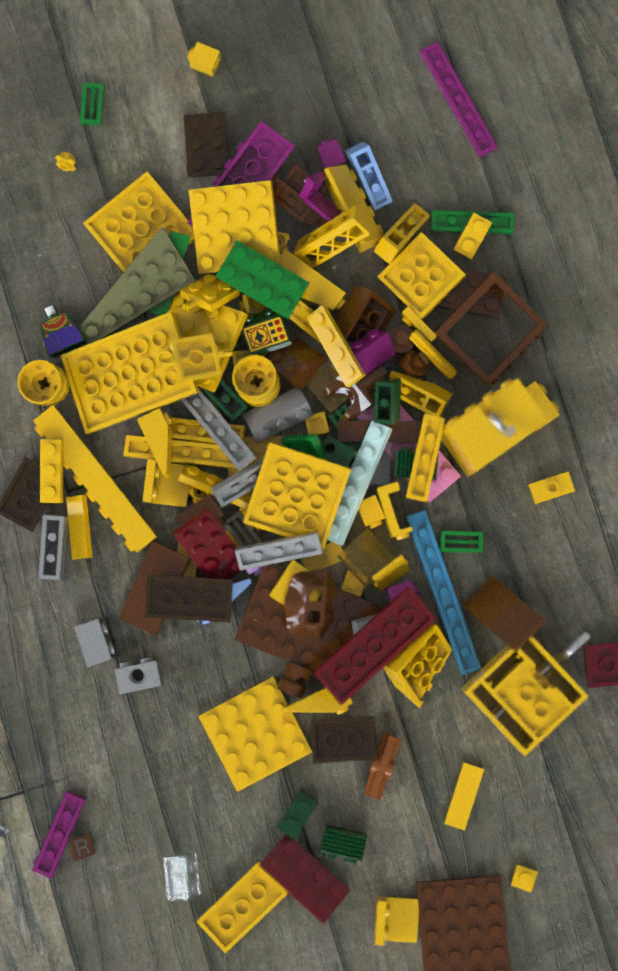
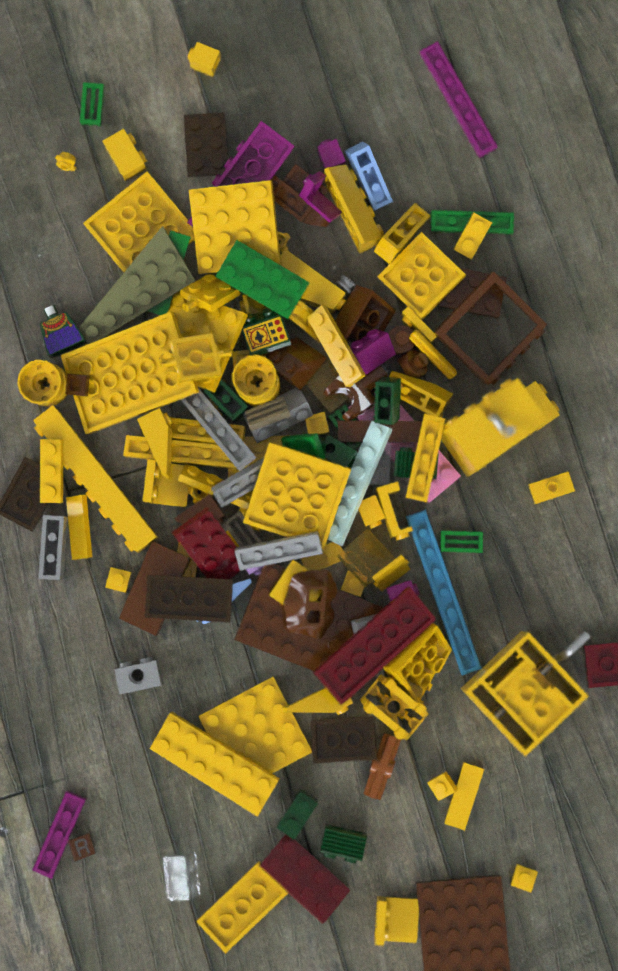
light grey brick [74,618,116,667] -> none
reddish brown wheel [277,661,313,699] -> none
yellow fence [294,204,371,269] -> none
reddish brown tile [463,576,546,652] -> none
none -> reddish brown tile [66,373,90,397]
none -> yellow brick [102,129,147,182]
none -> yellow plate [105,567,132,593]
none -> yellow plate [150,712,280,817]
none -> dark tan tile [244,396,291,431]
none -> light grey bush [335,275,356,295]
none -> yellow piece [360,675,429,740]
none -> yellow plate [427,771,458,801]

